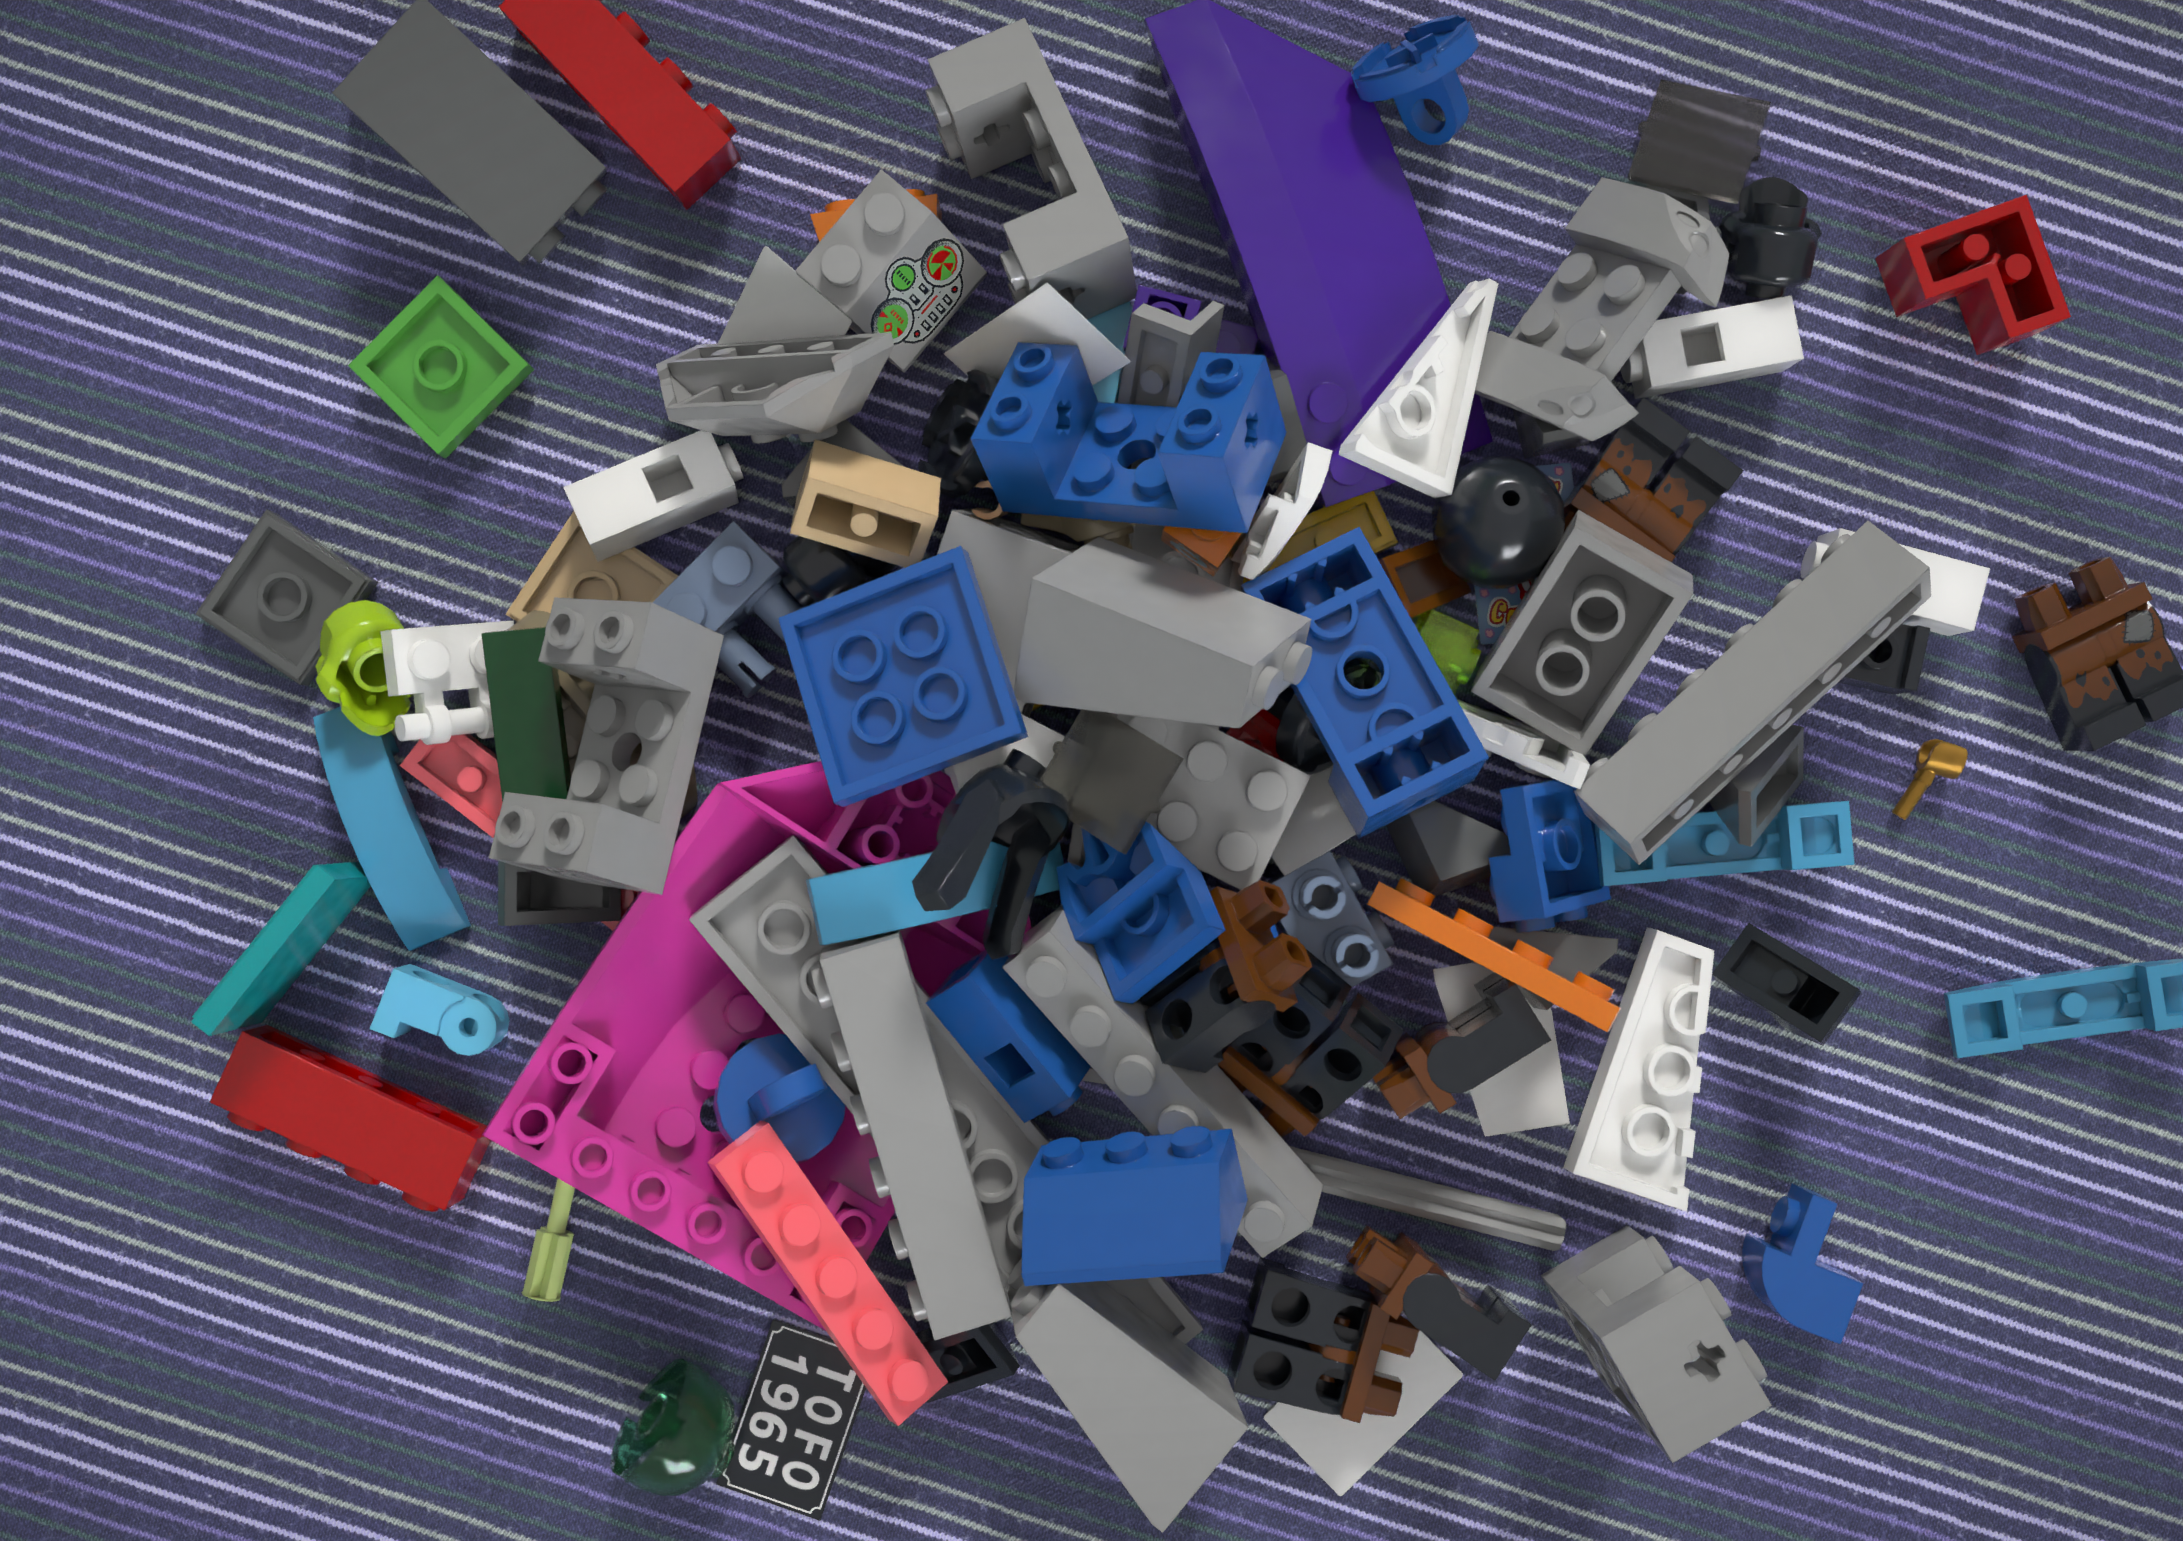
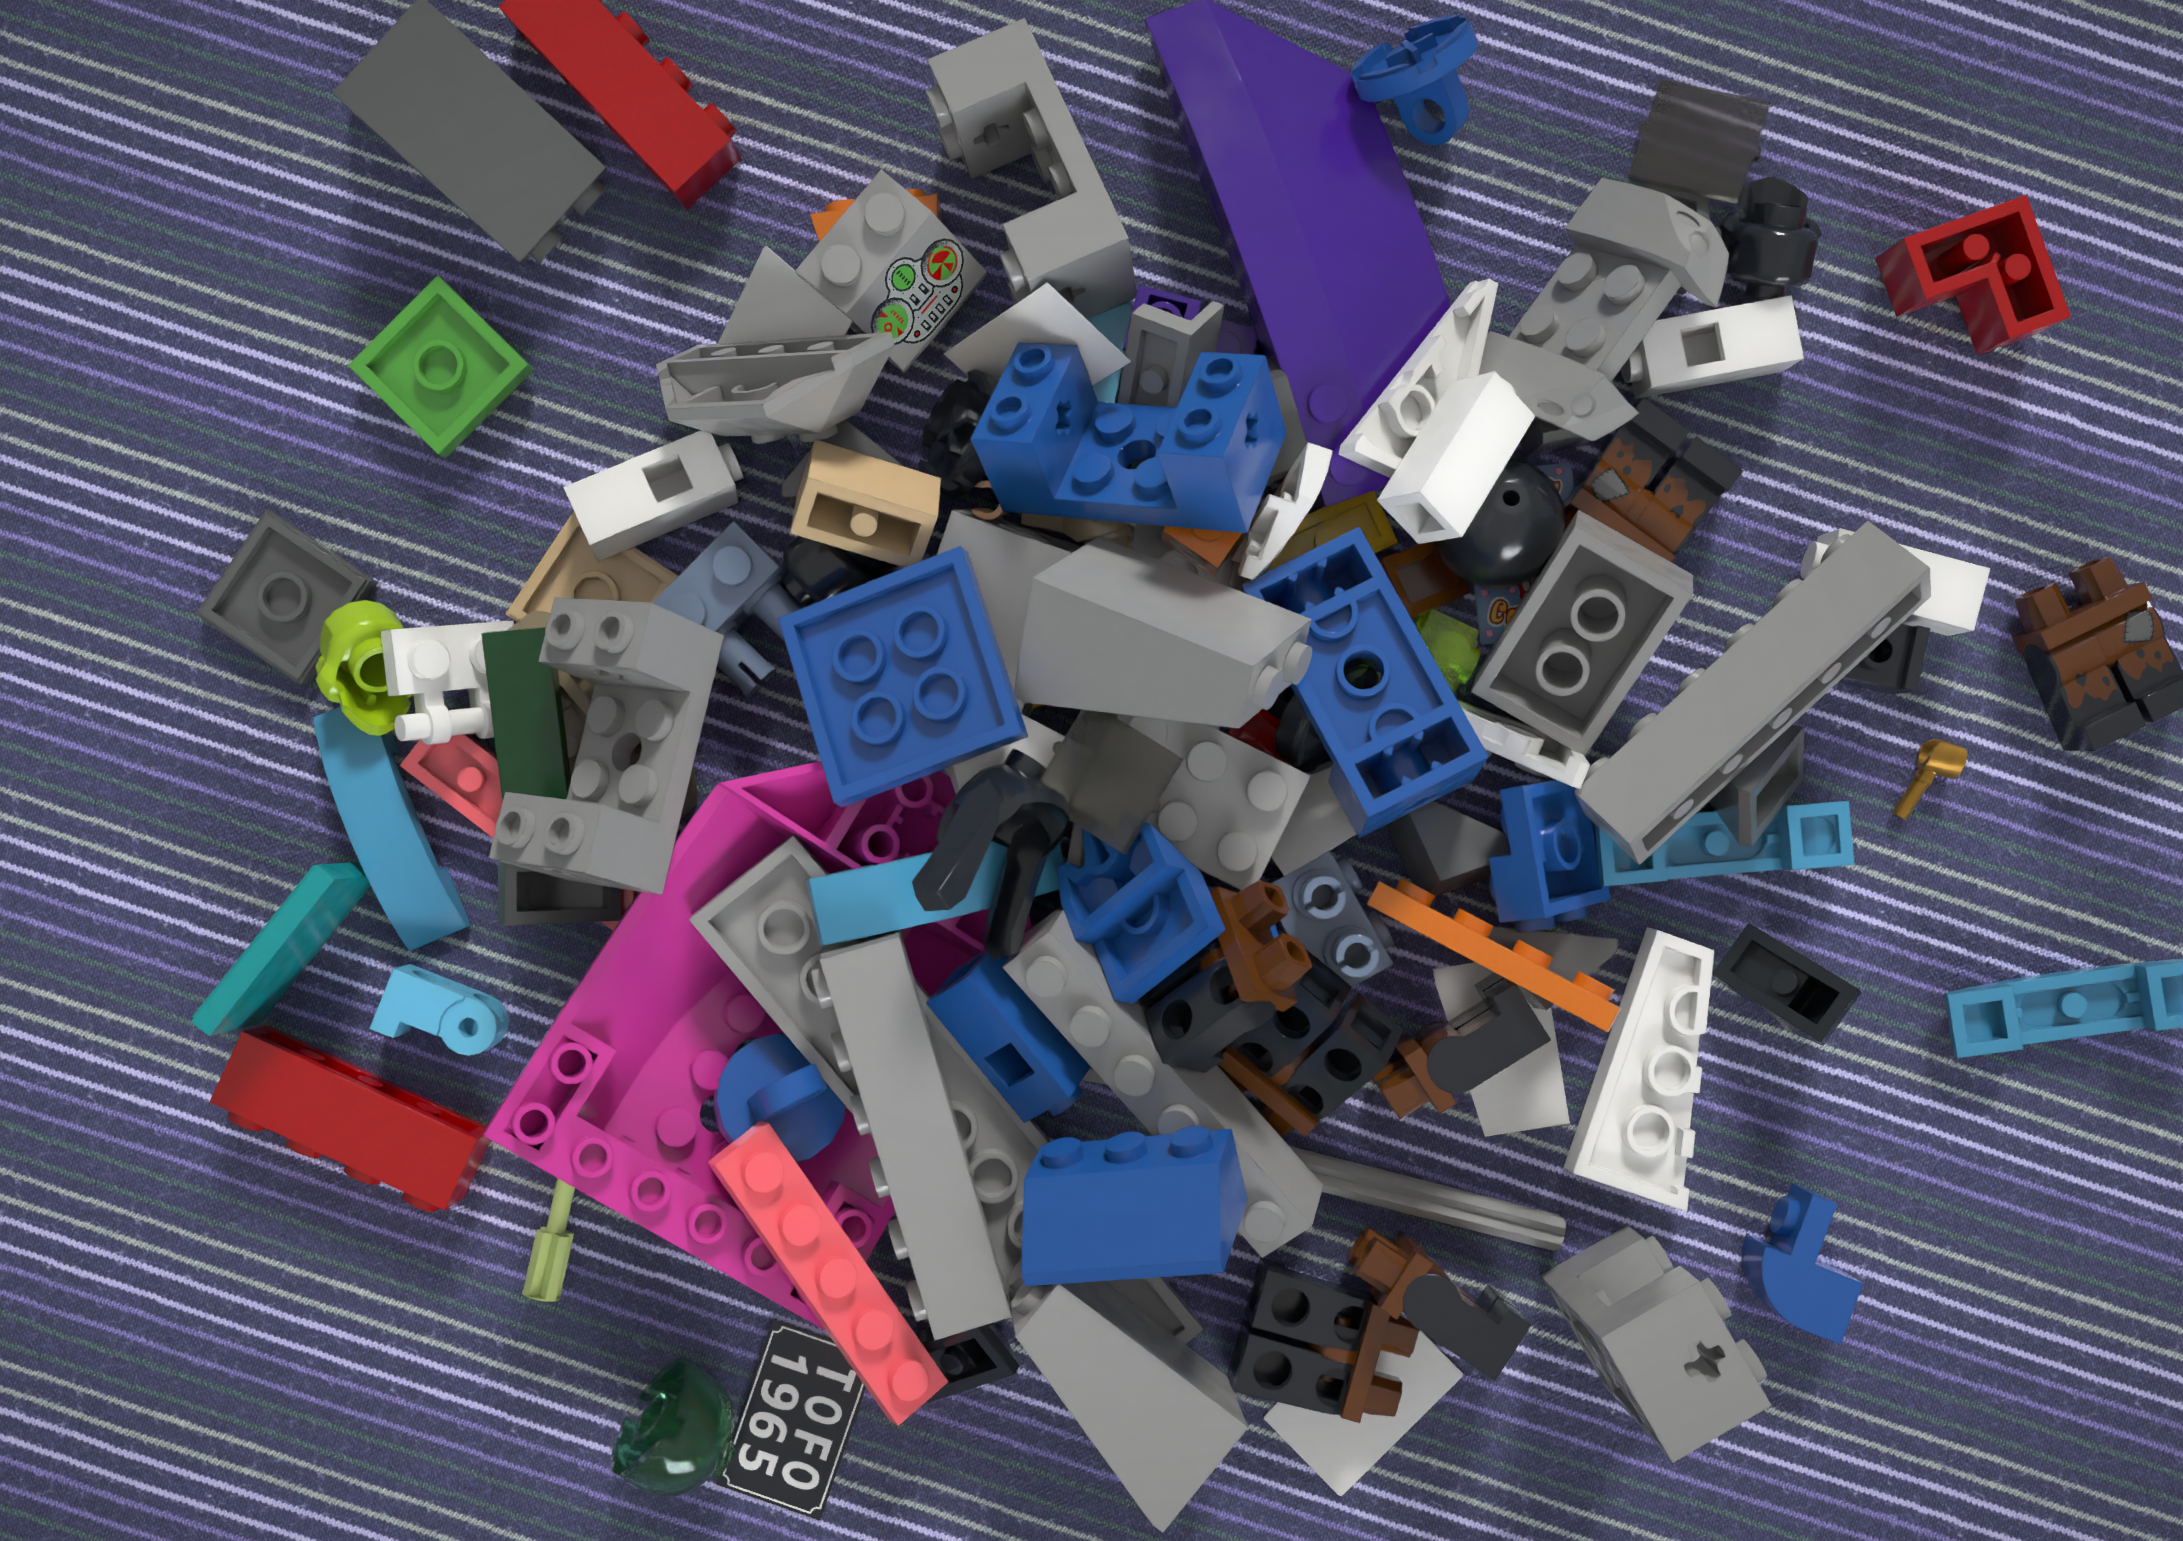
none -> white brick [1377,371,1535,544]

